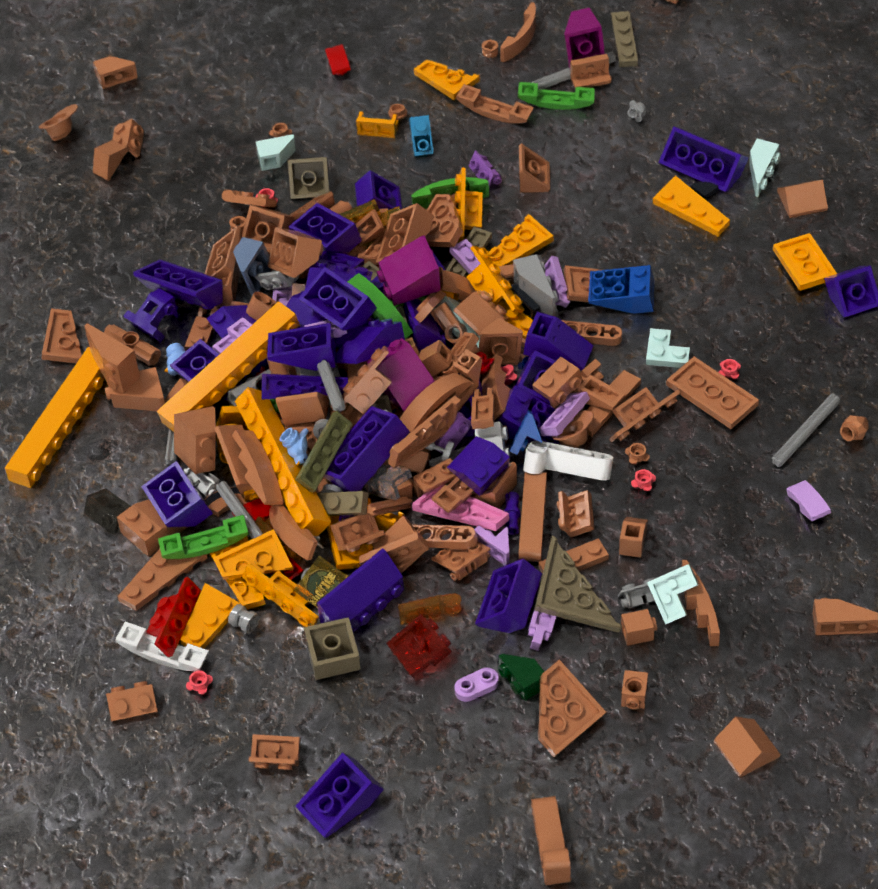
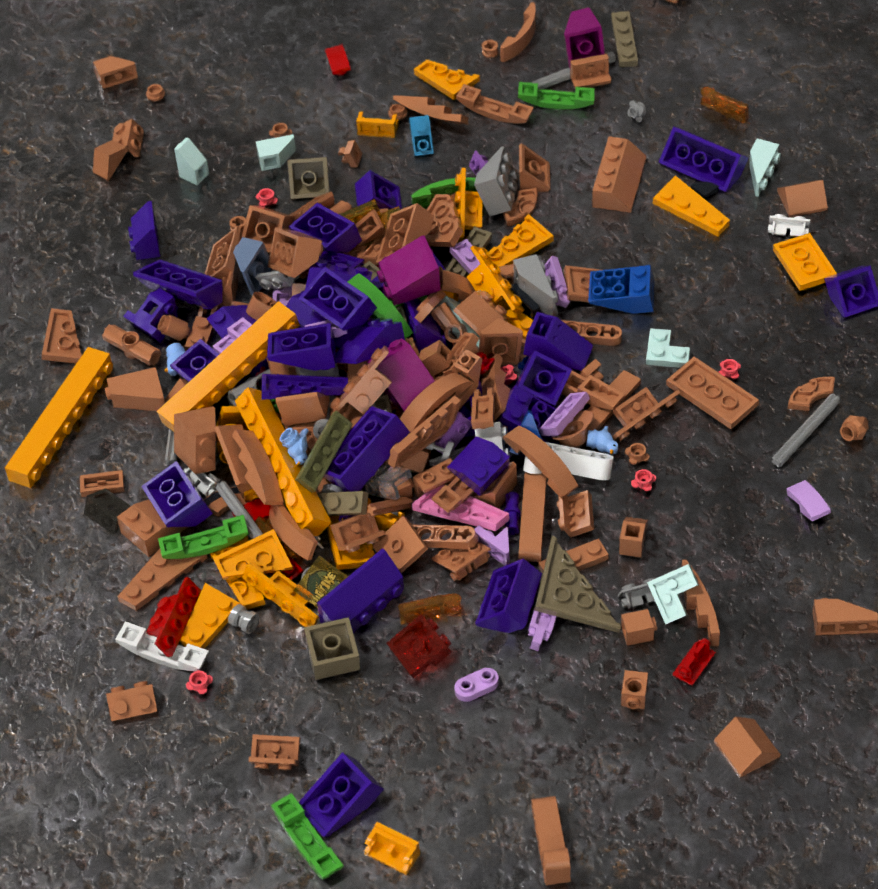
nougat piece [39,104,78,141] -> none
nougat slope [84,323,140,393] -> none
nougat hinge [222,190,277,207] -> none
light grey axle [317,360,345,413] -> none
nougat plate [359,532,429,565] -> none
dark green slope [497,654,545,701] -> none
nougat bracket [532,357,582,409] -> none
nougat plate [538,660,606,757] -> none
none -> nougat tile [80,470,125,497]
none -> dark purple slope [128,201,160,260]
none -> nougat plate [146,84,165,101]
none -> nougat brick [158,315,190,341]
none -> light aqua slope [174,137,209,185]
none -> bright green slope [271,793,343,880]
none -> nougat tile [338,140,362,168]
none -> light orange hinge [364,822,420,875]
none -> nougat slope [393,95,469,125]
none -> light grey slope [474,146,520,216]
none -> nougat tile [503,188,538,227]
none -> nougat slope [503,426,578,499]
none -> light blue animal [586,426,618,454]
none -> nougat slope [592,136,647,213]
none -> red hinge [672,638,716,686]
none -> clear orange hinge [701,86,749,123]
none -> white hinge [768,214,810,237]
none -> nougat tile [788,377,835,411]

